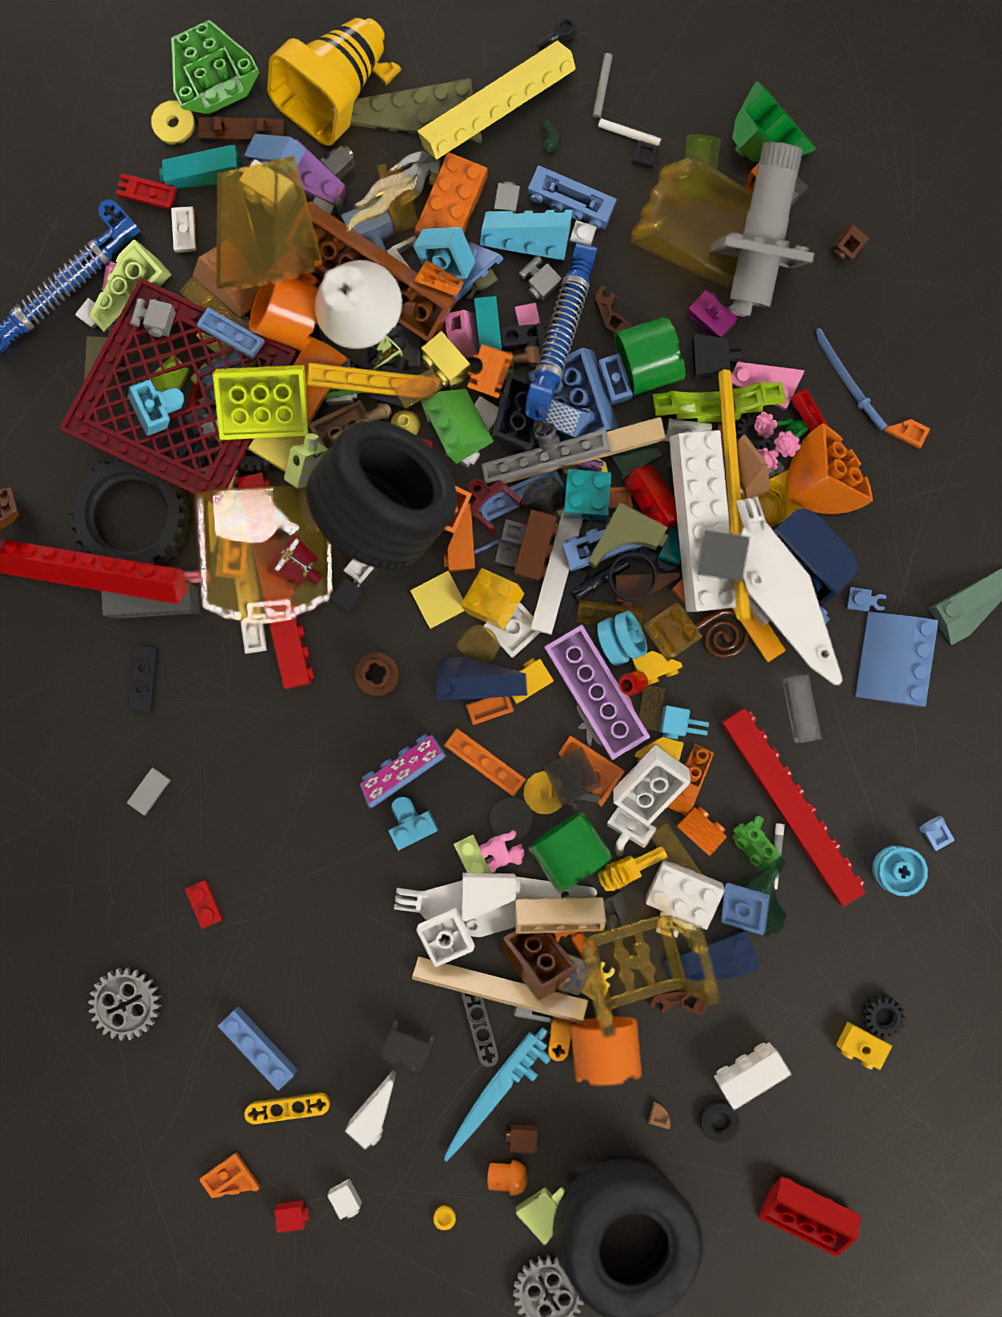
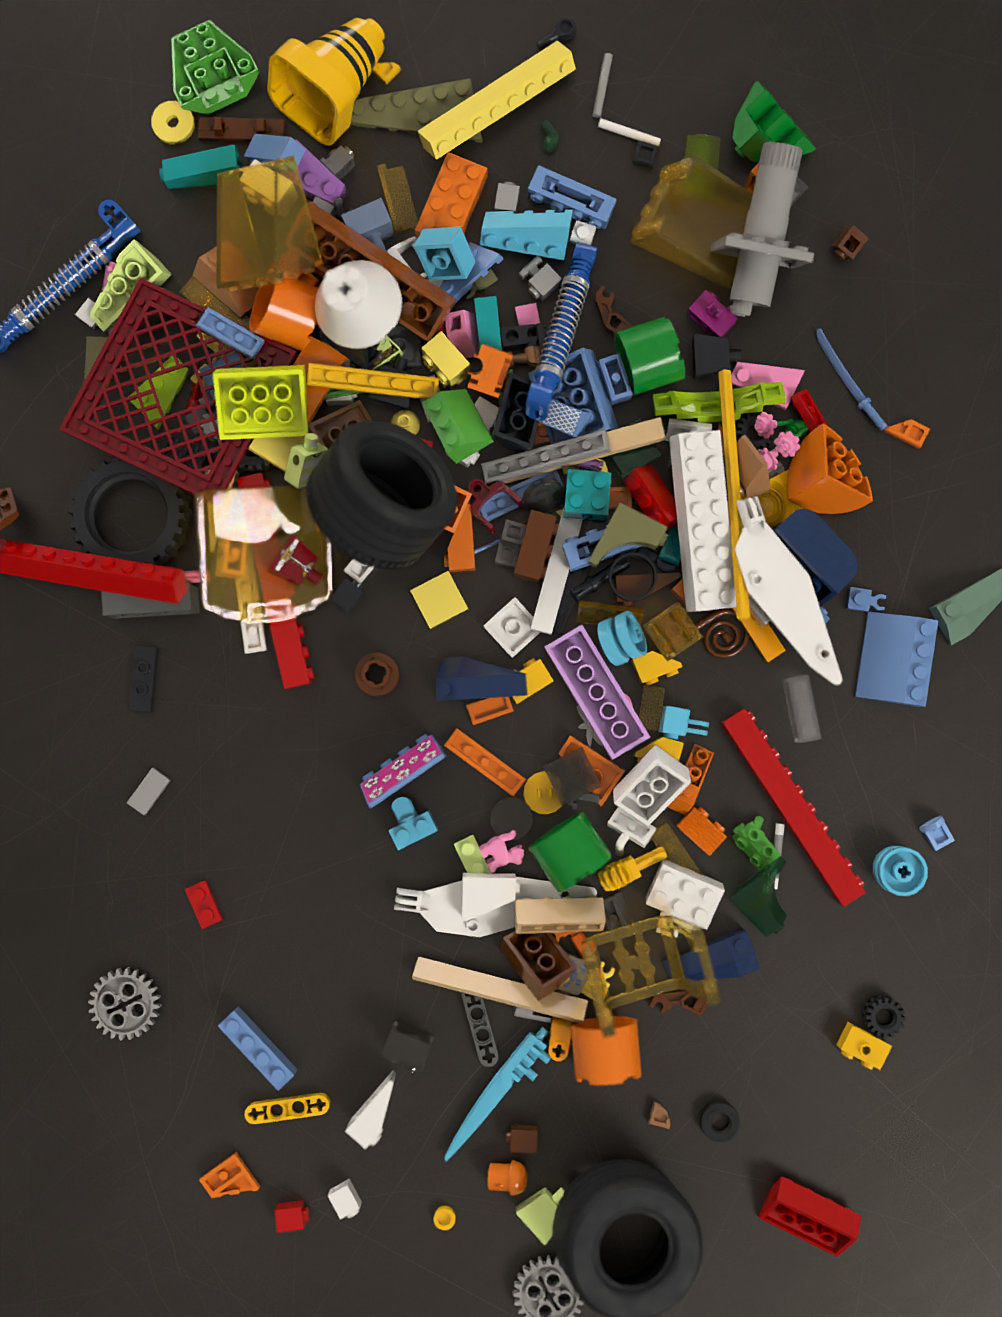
red hinge [115,174,177,210] -> none
medium azure brick [128,380,184,436] -> none
light grey brick [130,298,176,337] -> none
white plate [171,207,197,253] -> none
tan pin [330,403,392,443] -> none
clear yellow piece [347,151,447,234] -> none
clear yellow tile [394,368,443,409] -> none
orange wing [414,259,464,296] -> none
white brick [416,908,475,967] -> none
clear yellow piece [457,624,500,663] -> none
yellow brick [461,568,524,631] -> none
flat silver wheel [534,423,560,451] -> none
red brick [619,670,648,696] -> none
dark grey tile [697,530,750,582] -> none
white brick [714,1042,791,1110] -> none
medium blue tile [721,883,770,935] -> none

